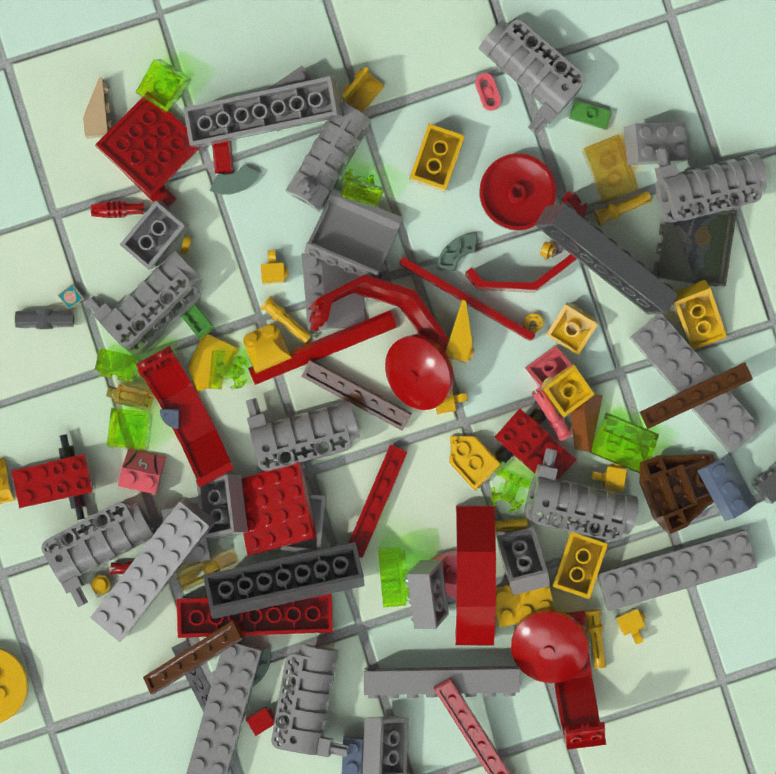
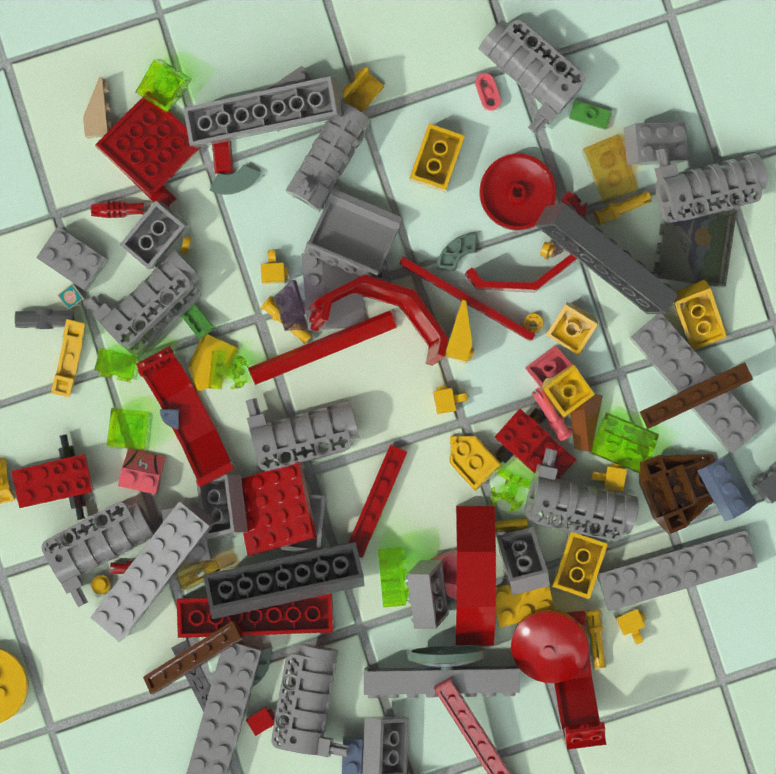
clear yellow torso [106,384,154,412] -> none
yellow slope [243,324,291,373] -> none
plate [301,359,412,431] -> none
clear neon green piece [340,169,384,207] -> none
red dish [385,334,454,410] -> none
none -> light grey brick [36,226,108,292]
none -> yellow slope [51,319,86,397]
none -> clear purple bracket [275,280,308,331]
none -> sand green dish [407,646,485,670]

